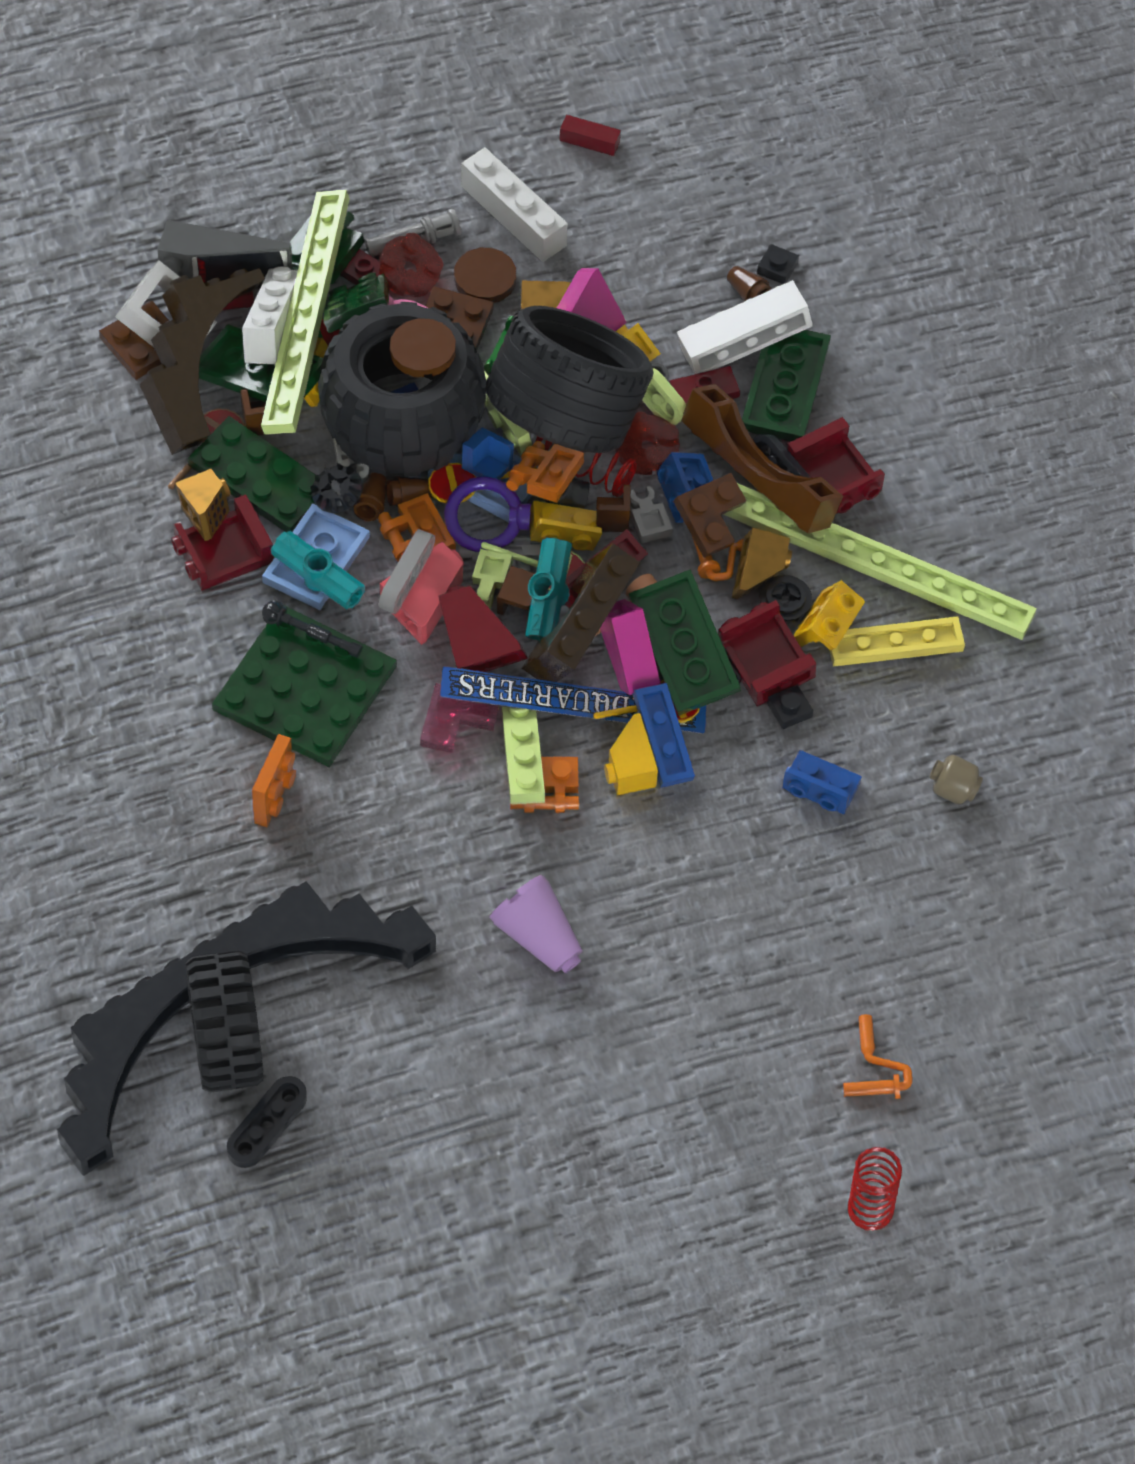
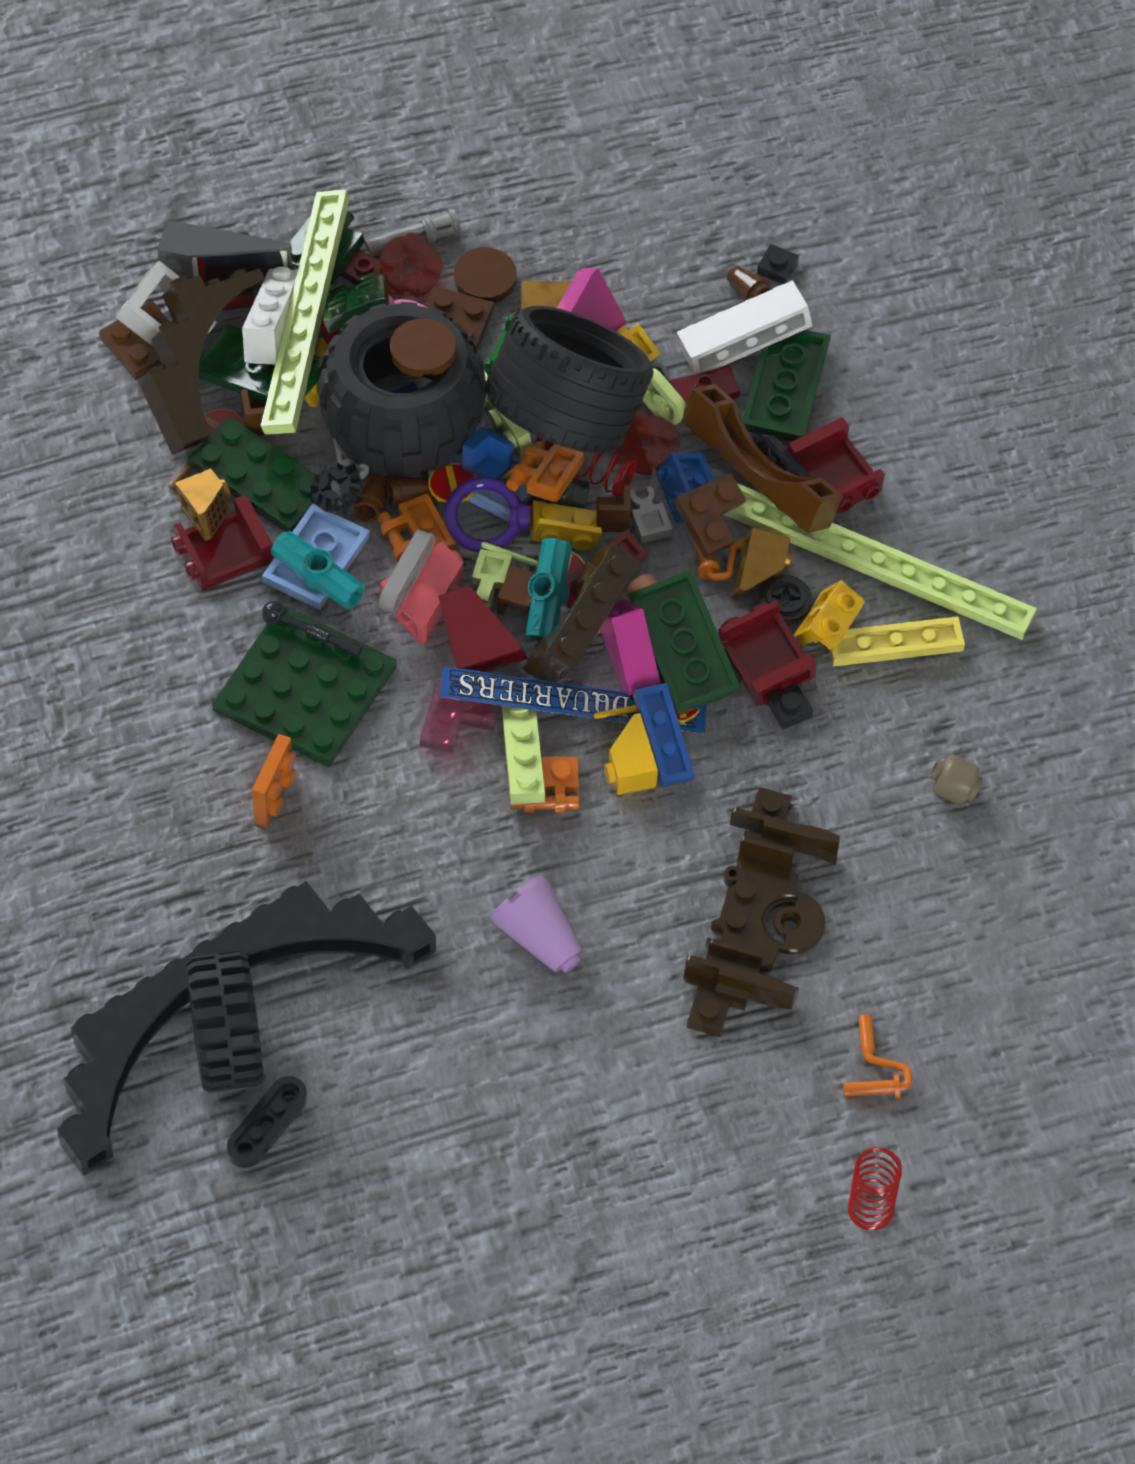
white brick [461,147,568,262] -> none
dark red piece [559,114,621,156] -> none
blue bracket [782,750,862,814] -> none
none -> dark brown piece [683,787,840,1037]

